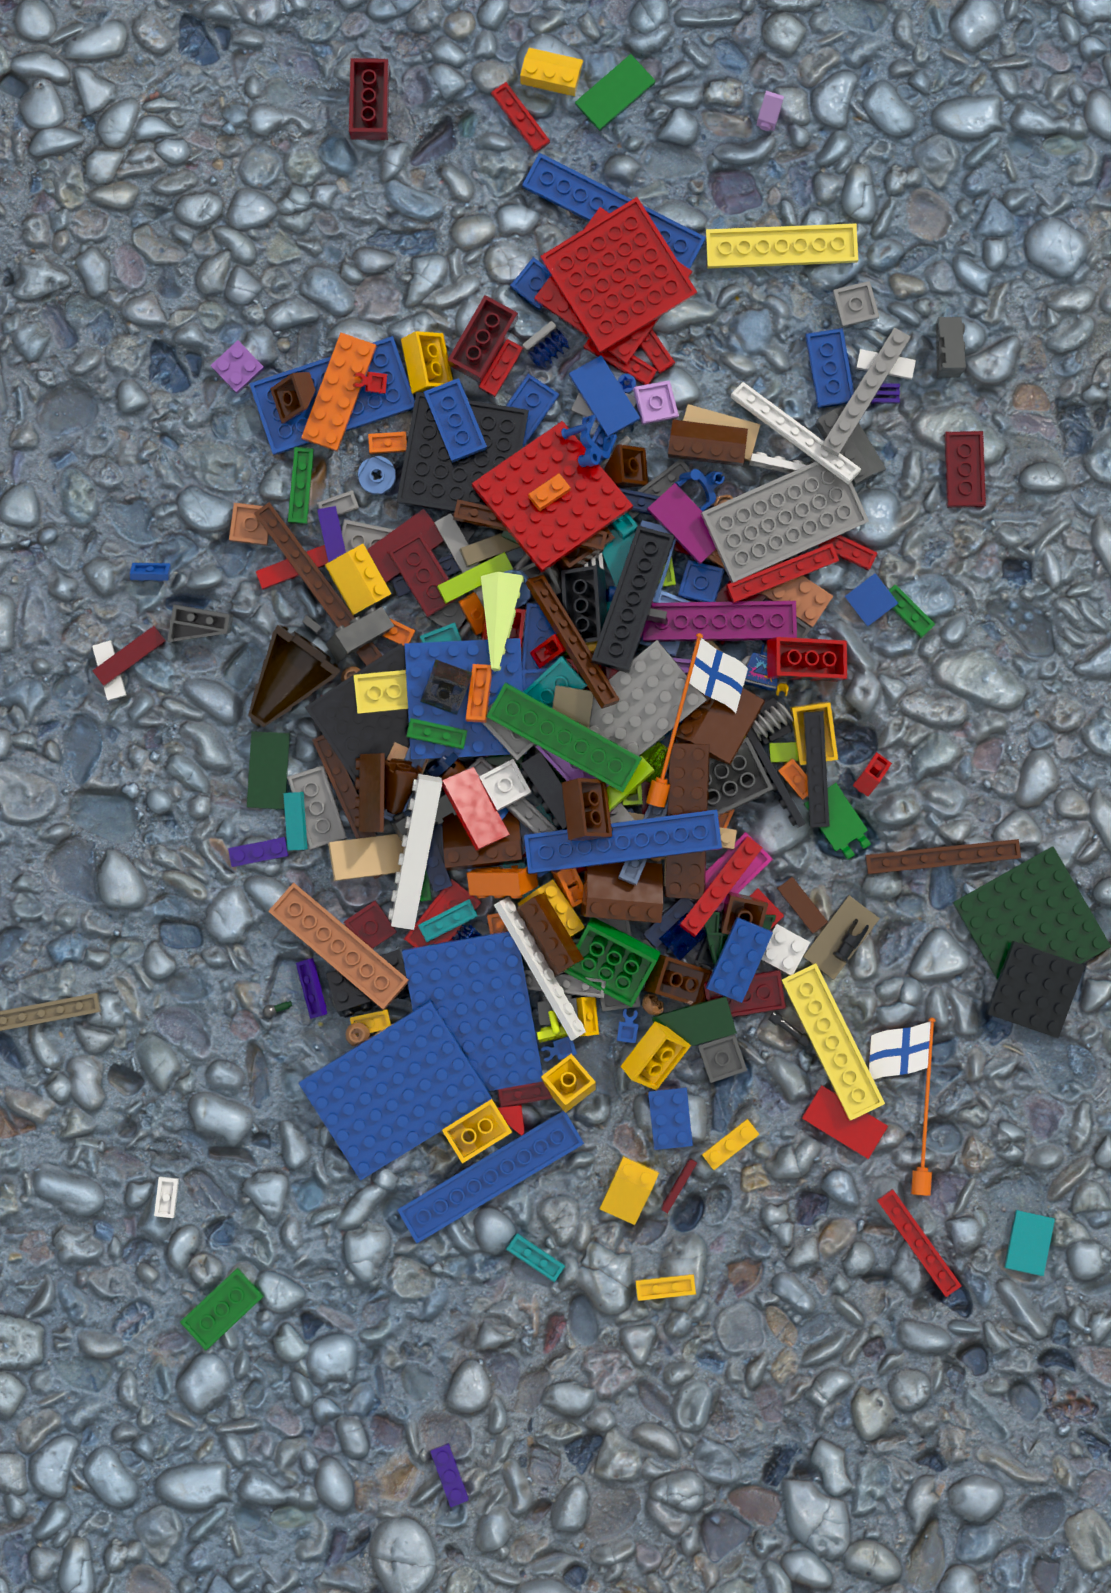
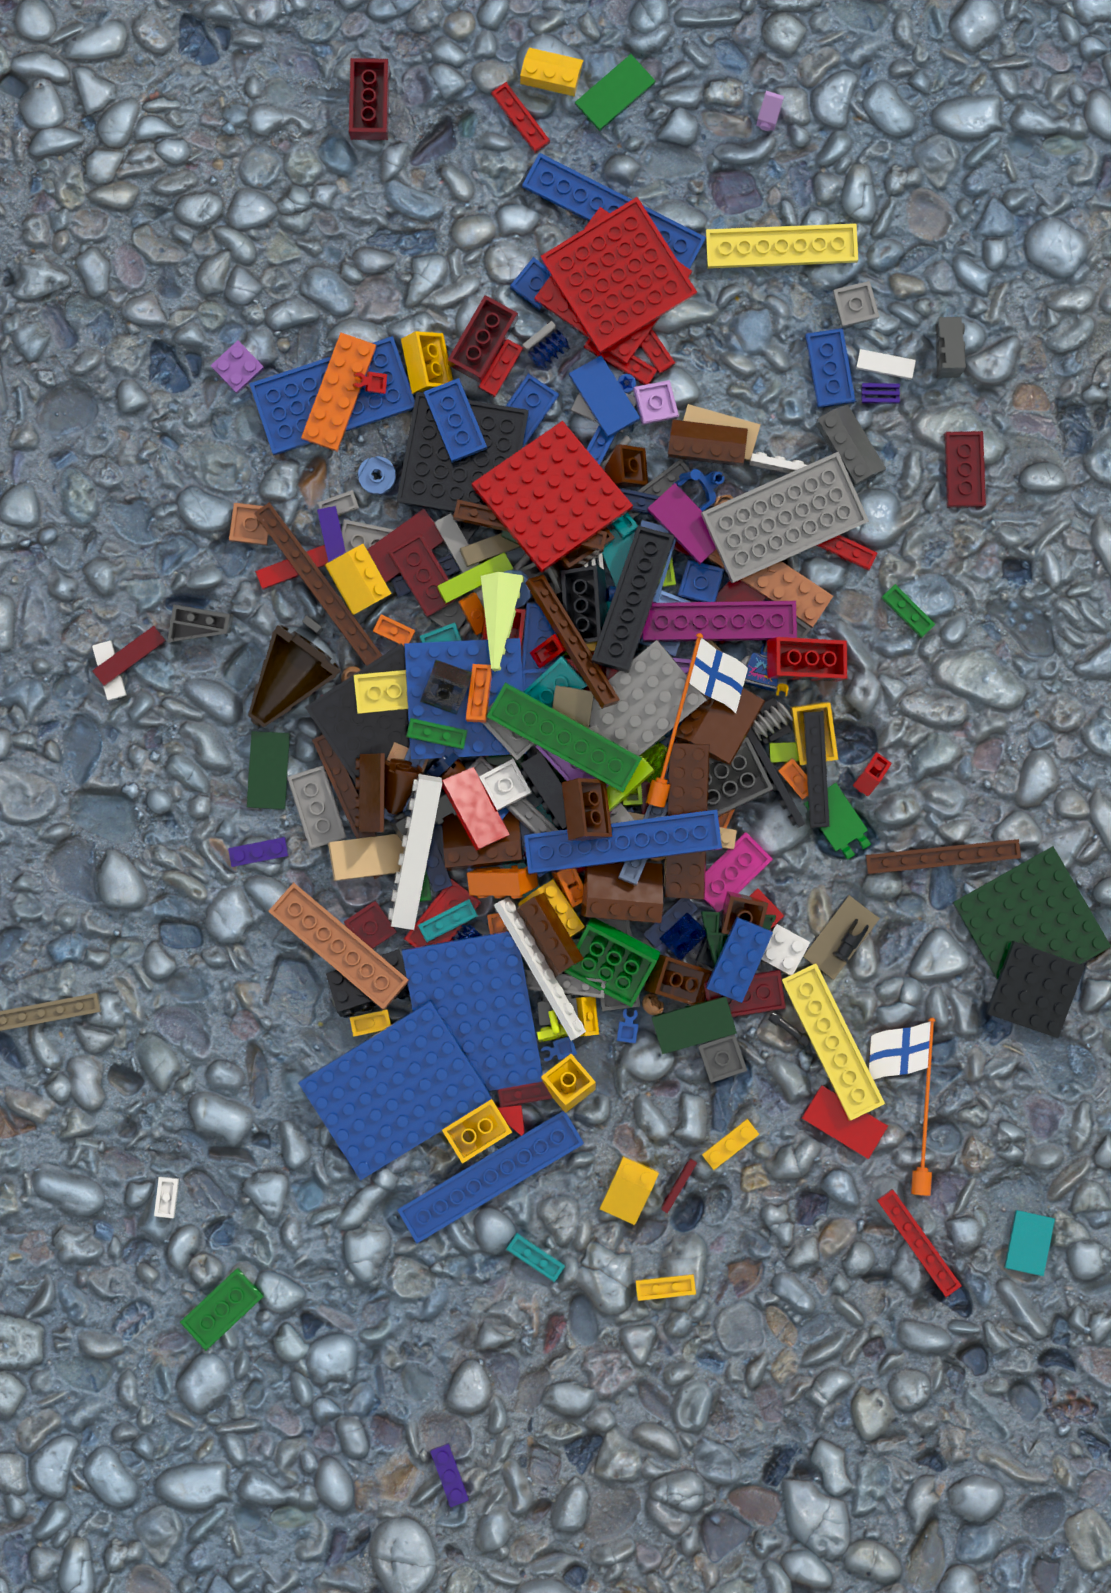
blue plate [130,563,171,581] -> none
piece [263,1001,292,1018] -> none
reddish brown slope [270,372,315,424] -> none
teal tile [283,792,308,851] -> none
green plate [288,447,314,525] -> none
dark purple plate [296,958,328,1019] -> none
dark grey wedge [326,607,394,663] -> none
medium nougat plate [345,1022,370,1047] -> none
orange plate [368,431,407,454] -> none
orange plate [528,474,571,511] -> none
blue piece [561,415,617,467] -> none
yellow slope [620,1022,691,1090] -> none
dark grey tile [647,608,667,624] -> none
blue plate [648,1087,693,1150] -> none
red plate [679,836,763,937] -> none
red plate [726,543,839,604] -> none
white tile [731,382,861,485] -> none
reddish brown tile [777,877,828,934] -> none
light grey plate [821,327,911,457] -> none
blue tile [845,573,898,627] -> none

